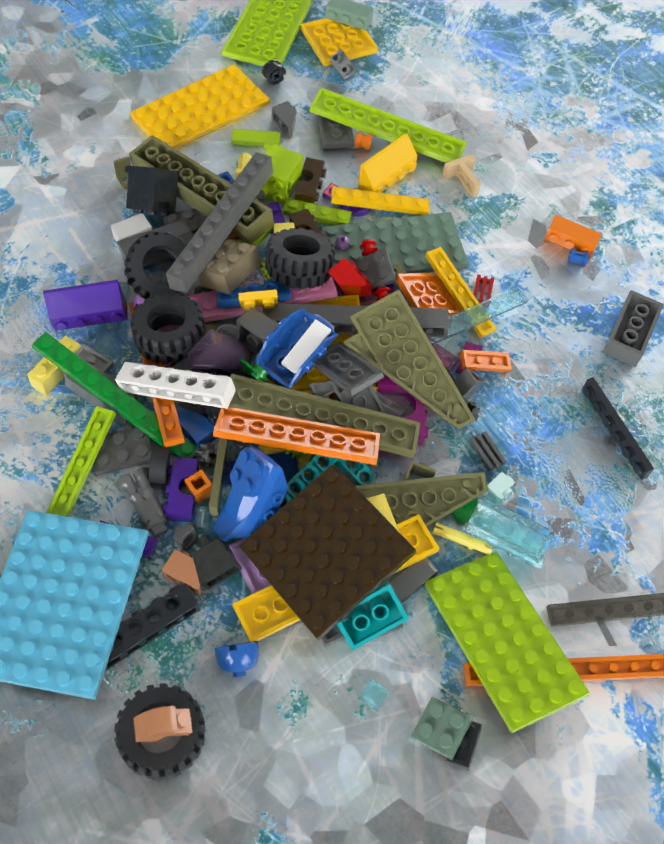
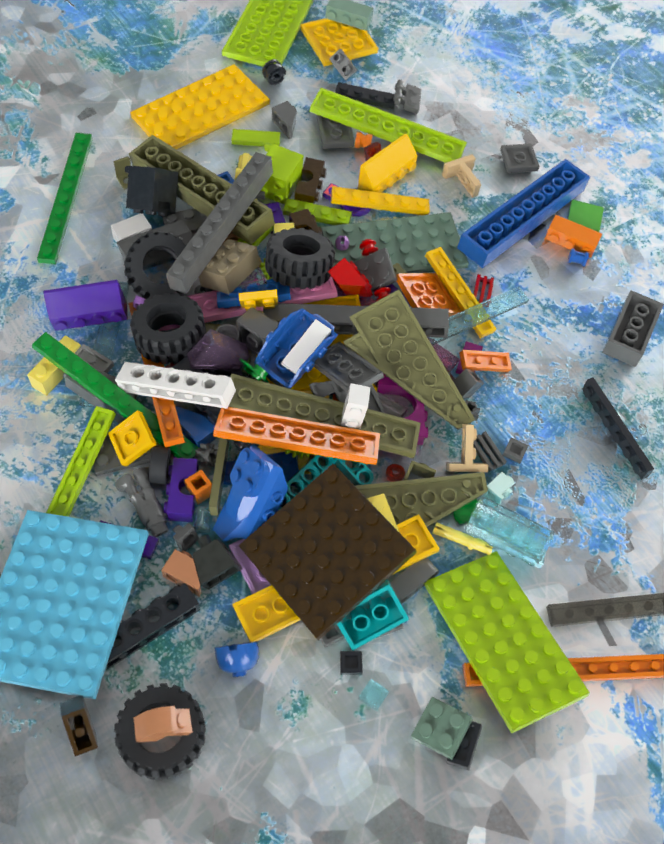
none -> green plate [37,133,93,265]
none -> dark brown brick [60,696,98,757]
none -> yellow plate [108,411,156,467]
none -> black plate [335,82,395,110]
none -> black tile [340,651,363,675]
none -> white brick [341,383,370,429]
none -> clear red plate [364,141,381,161]
none -> clear red plate [386,464,405,482]
none -> dark grey plate [393,80,421,114]
none -> tan bracket [446,424,488,472]
none -> blue brick [457,159,590,269]
none -> dark grey plate [500,143,540,173]
none -> dark grey plate [503,437,529,464]
none -> bright green tile [568,199,604,232]

